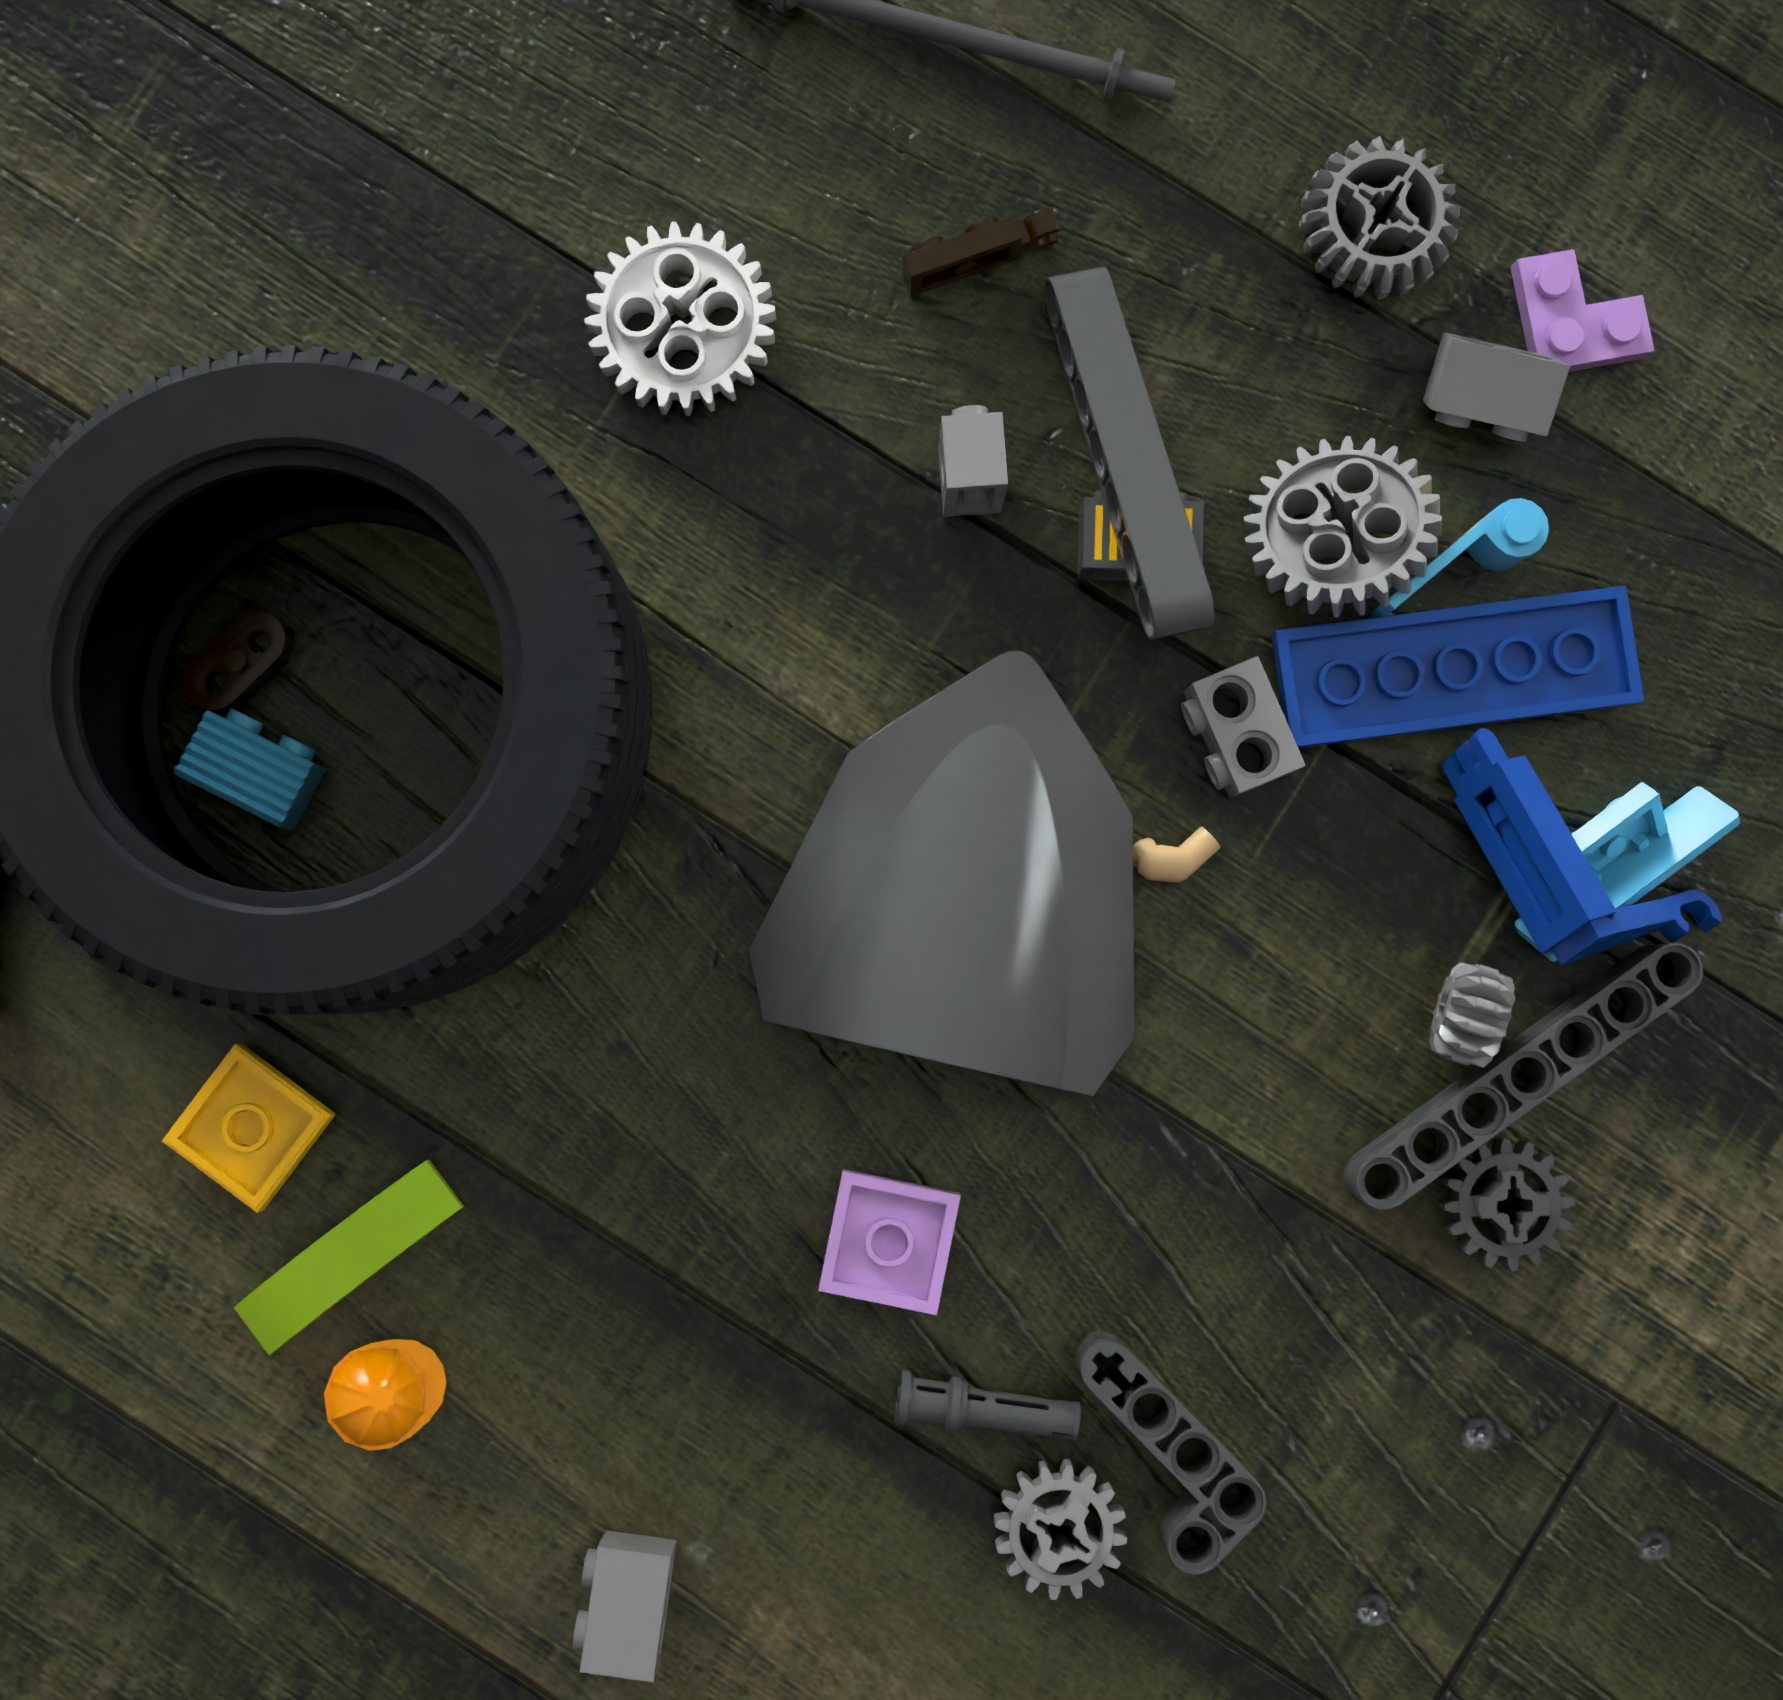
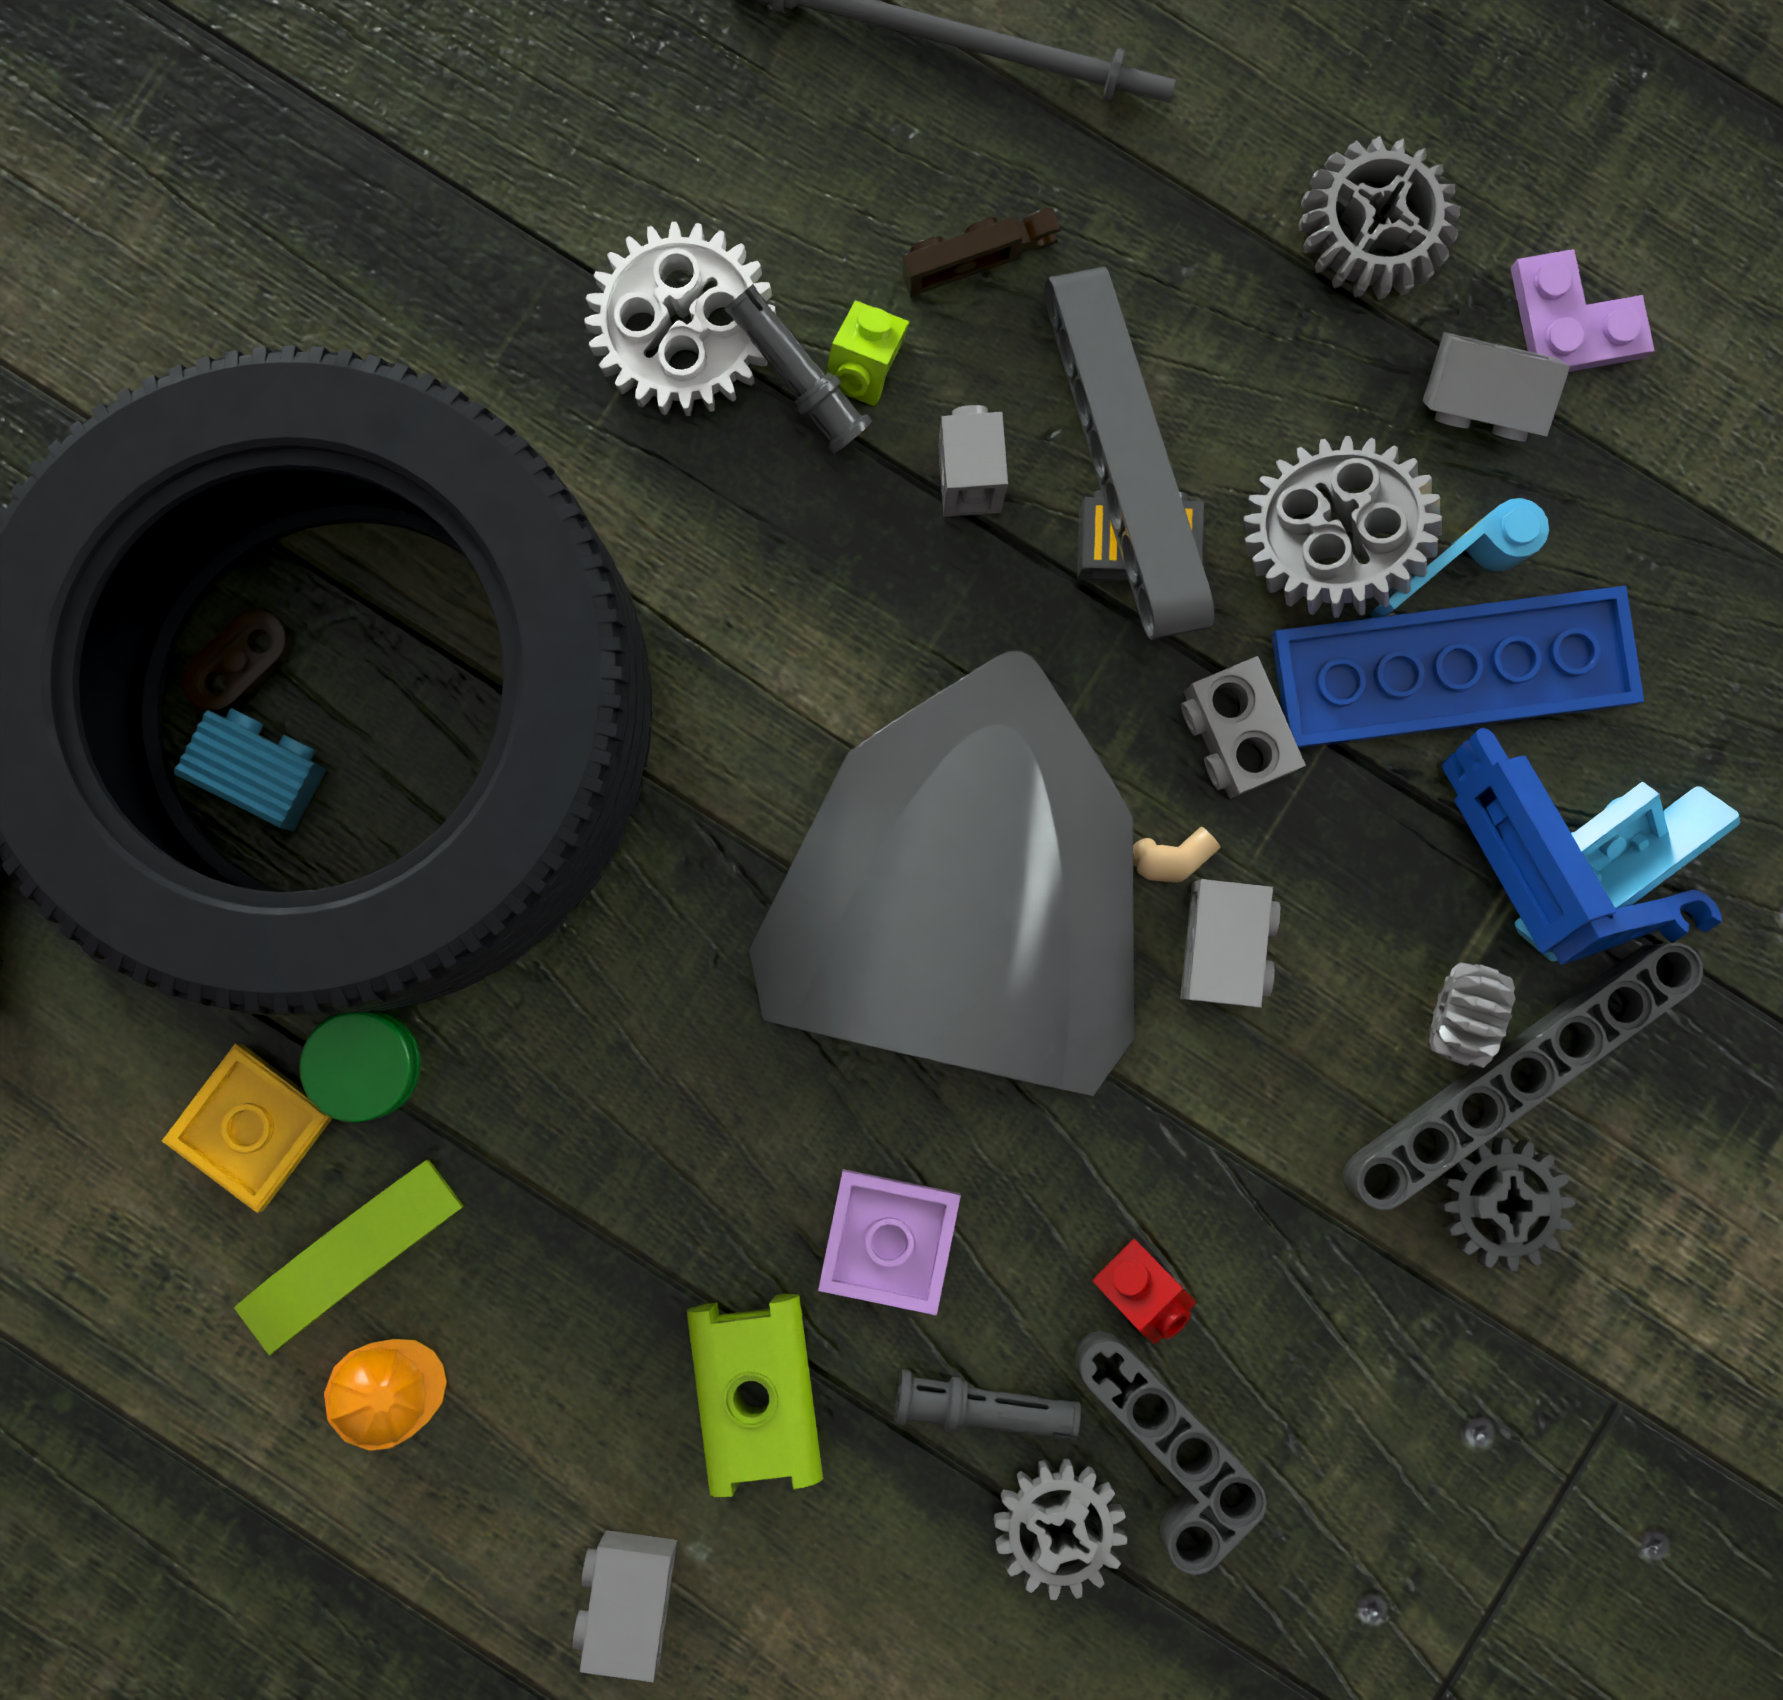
none -> green head [299,1011,421,1123]
none -> lime piece [687,1294,823,1497]
none -> dark grey pin [724,284,873,454]
none -> lime bracket [825,300,909,406]
none -> red bracket [1092,1238,1196,1344]
none -> light grey brick [1180,879,1280,1007]

